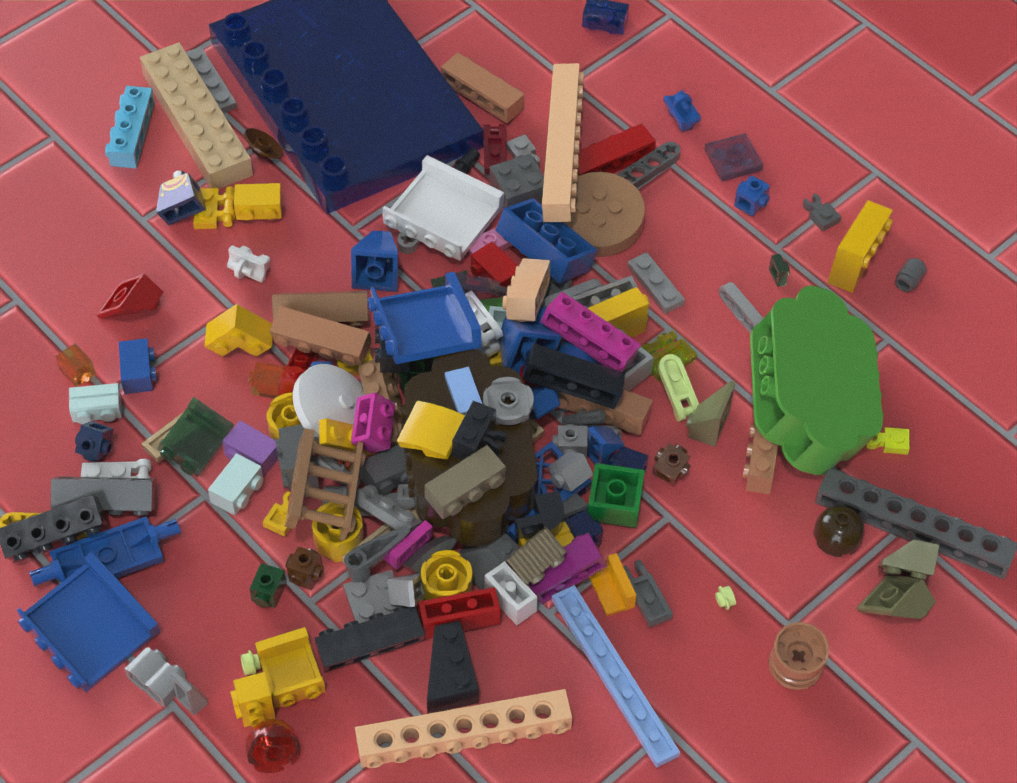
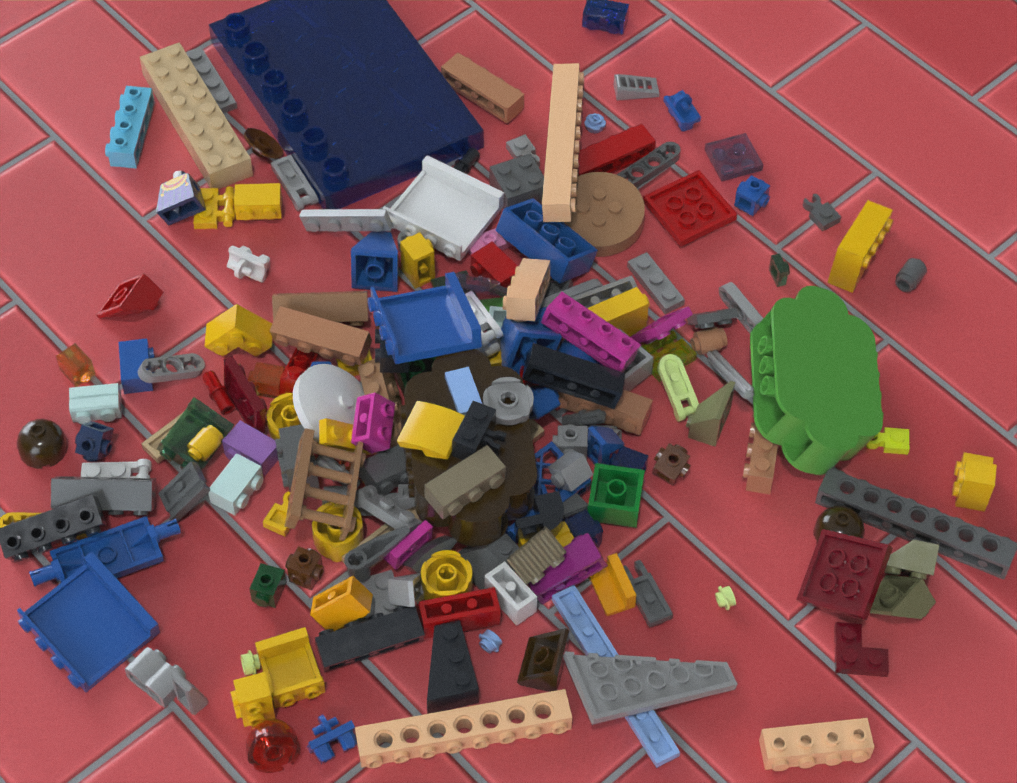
dark red plate [483,124,507,174] -> none
nougat wheel [768,622,830,690] -> none
none -> dark brown cylinder [17,419,67,469]
none -> light grey beam [138,353,205,383]
none -> dark grey plate [158,461,211,522]
none -> yellow brick [187,425,224,461]
none -> red axle [203,370,235,415]
none -> dark red plate [224,356,268,434]
none -> light grey plate [271,155,318,211]
none -> light grey plate [299,209,393,232]
none -> blue hips [306,715,357,764]
none -> light orange brick [310,576,373,631]
none -> yellow brick [400,232,435,289]
none -> light blue plate [478,629,503,653]
none -> dark brown slope [517,628,569,692]
none -> light grey wing [563,651,738,725]
none -> light blue plate [584,113,606,133]
none -> light grey slope [613,74,660,101]
none -> dark pink plate [630,306,693,345]
none -> red plate [643,170,737,247]
none -> dark grey plate [687,308,738,329]
none -> nougat brick [690,327,728,355]
none -> light grey axle [707,350,754,399]
none -> light nougat brick [759,718,874,771]
none -> dark red plate [796,529,893,620]
none -> dark red plate [834,622,889,677]
none -> yellow brick [952,452,997,512]

